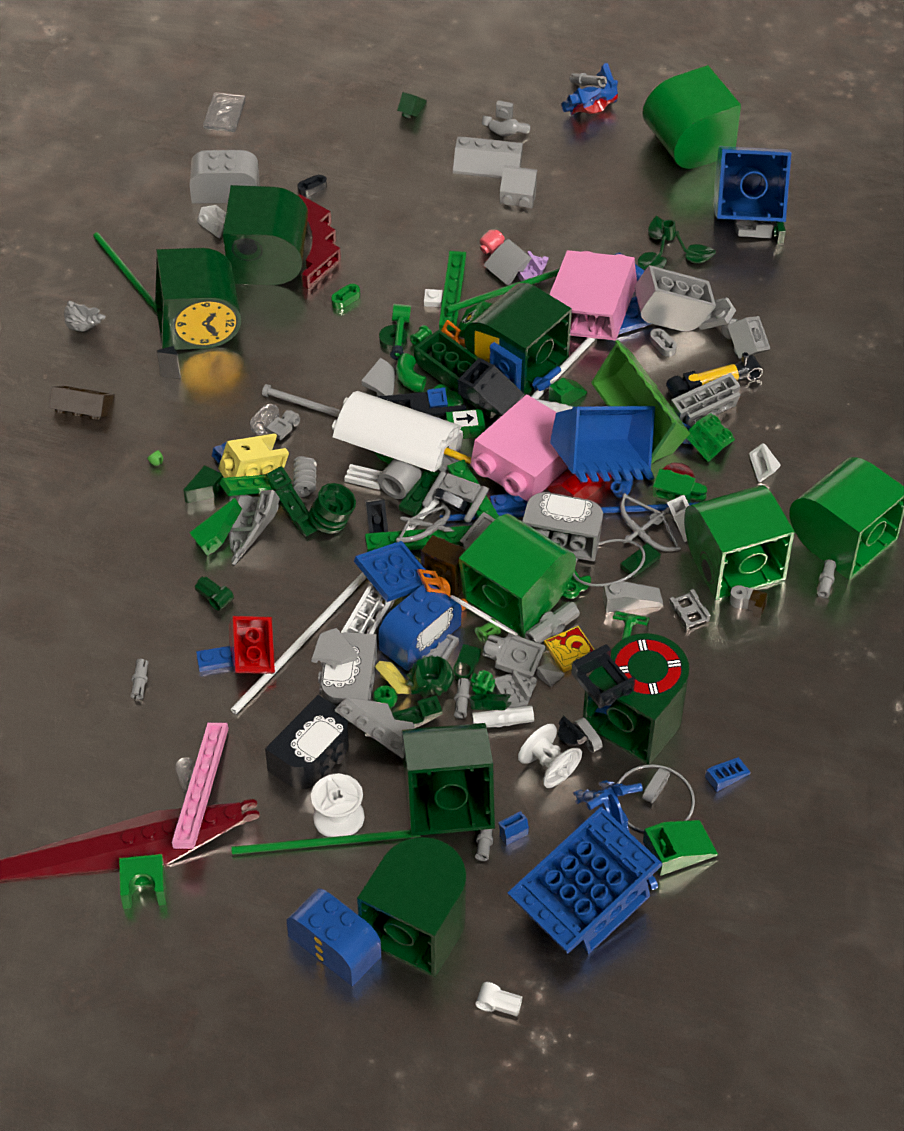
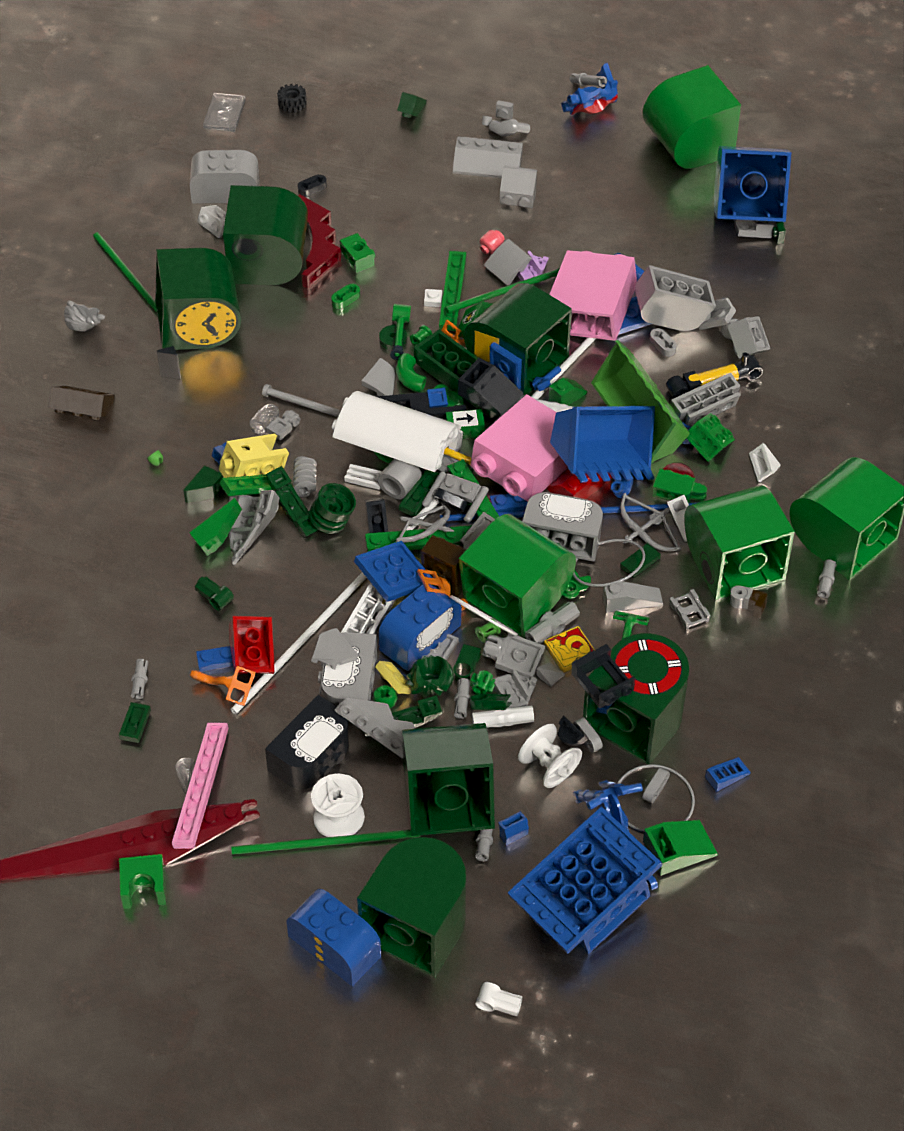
dark green plant [638,215,716,270] -> none
none -> dark green plate [119,702,151,743]
none -> orange piece [190,666,256,706]
none -> black tyre [277,83,307,113]
none -> green brick [339,233,376,273]

